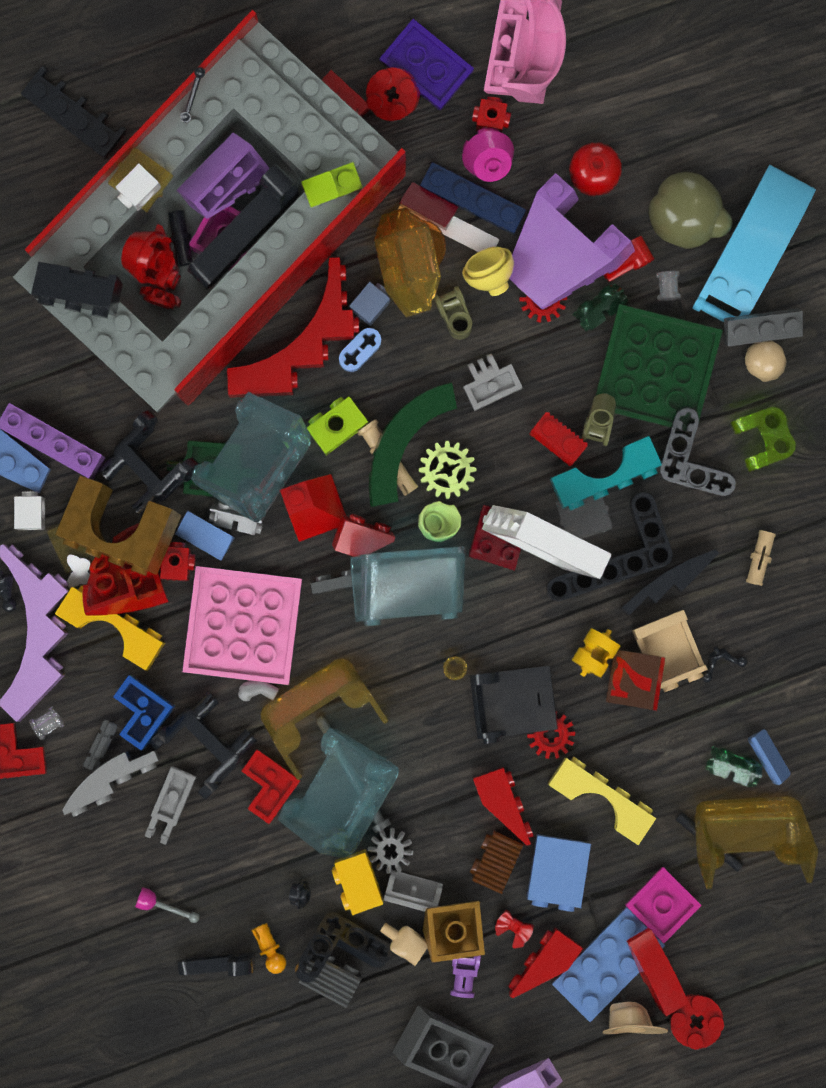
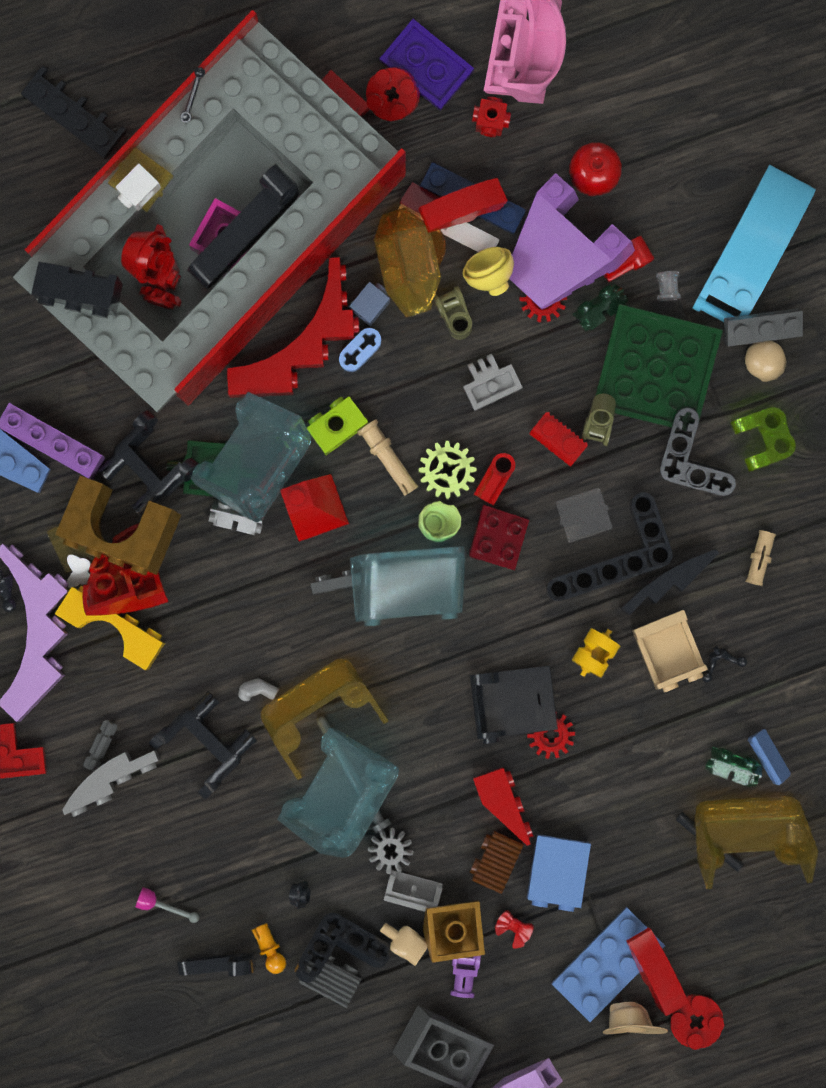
white brick [14,492,45,530] -> none
clear bush [29,706,65,740] -> none
blue brick [114,675,175,750] -> none
light grey hinge [145,766,197,845] -> none
red brick [160,542,195,581] -> none
black pin [168,210,193,267] -> none
medium blue slope [175,511,234,561] -> none
medium lavender wedge [177,132,269,219] -> none
bright pink plate [183,566,302,685] -> none
red plate [242,749,301,824] -> none
lime slope [301,162,363,208] -> none
yellow brick [331,849,384,915] -> none
red slope [332,514,395,558] -> none
dark green tile [369,383,457,507] -> none
clear yellow bush [443,656,468,680] -> none
dark pink cone [462,128,514,182] -> none
white window [482,505,612,579] -> none
red slope [508,927,583,998] -> none
light yellow arch [548,756,656,845] -> none
teal arch [550,436,662,511] -> none
reddish brown tile [606,650,666,711] -> none
dark pink plate [625,867,702,943] -> none
olive piece [648,172,733,249] -> none
none -> red slope [418,178,508,232]
none -> red piece [474,453,515,506]

